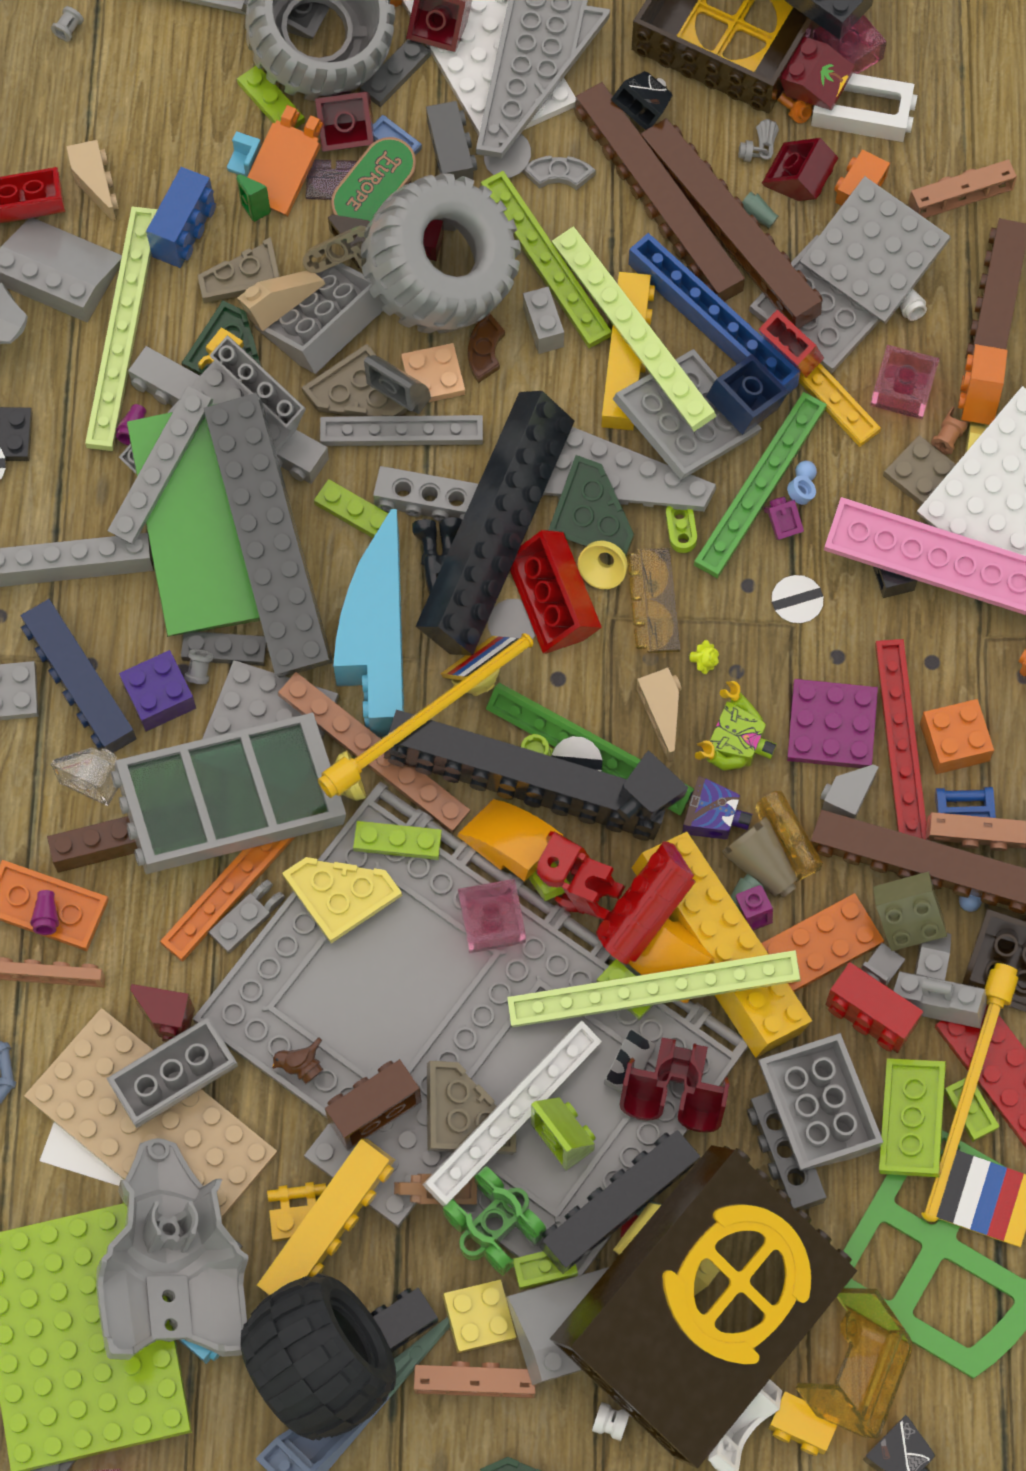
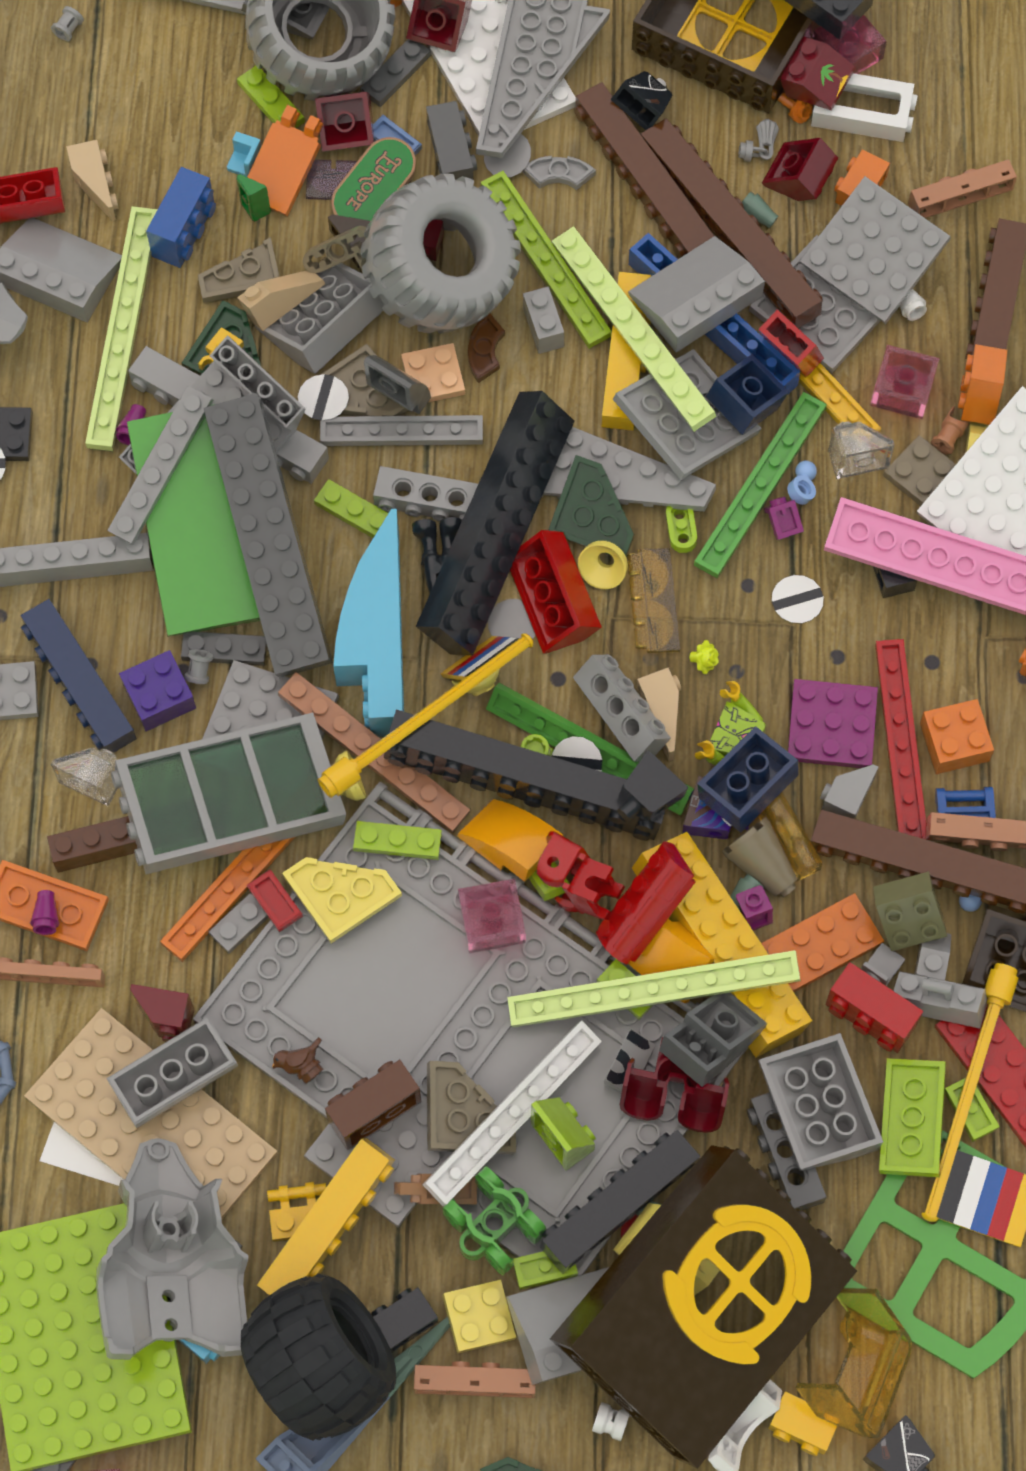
none -> red tile [247,869,303,933]
none -> white sticker [298,374,349,420]
none -> light grey brick [573,654,671,762]
none -> light grey slope [628,236,765,352]
none -> dark grey slope [659,993,767,1087]
none -> dark blue brick [697,726,799,833]
none -> clear slope [828,421,895,479]

